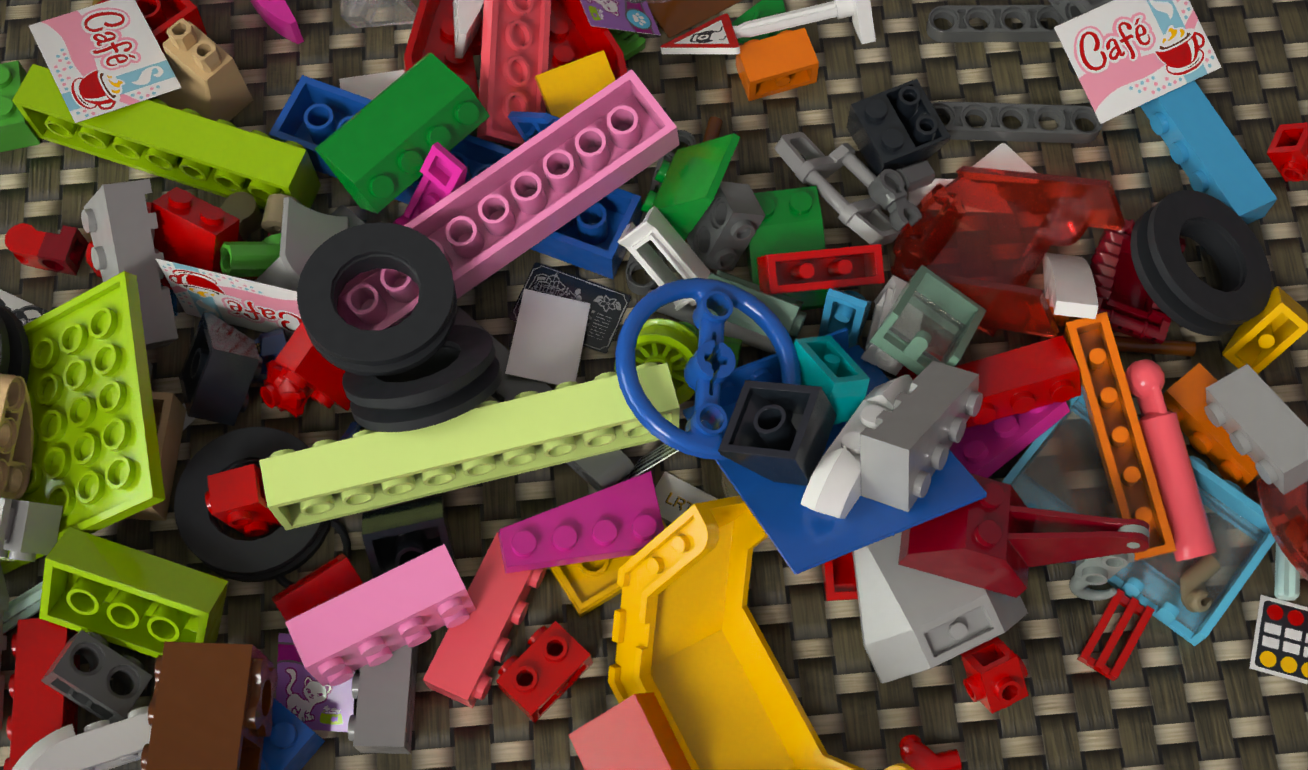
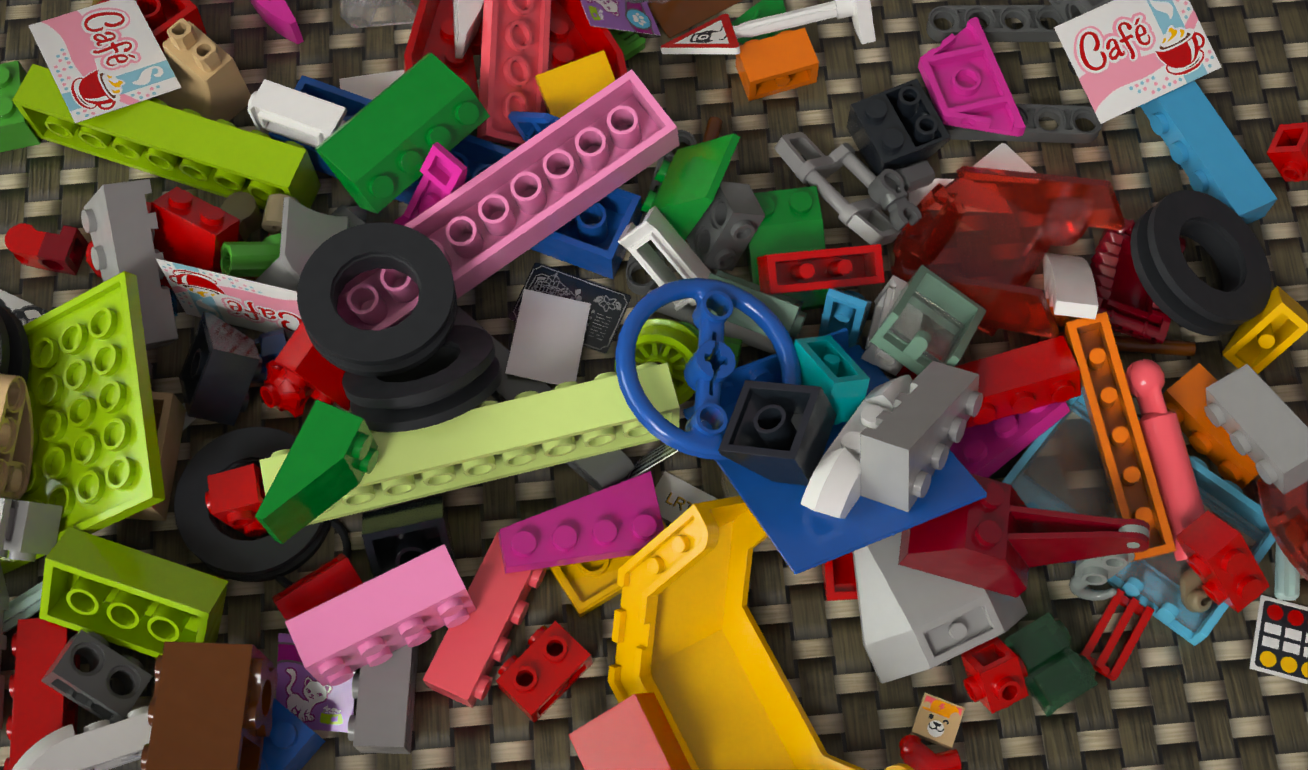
none -> white window [247,79,347,148]
none -> green slope [255,399,379,544]
none -> tan tile [910,693,965,750]
none -> dark pink wing [918,17,1026,137]
none -> clear green piece [1004,612,1098,717]
none -> red brick [1176,510,1270,613]

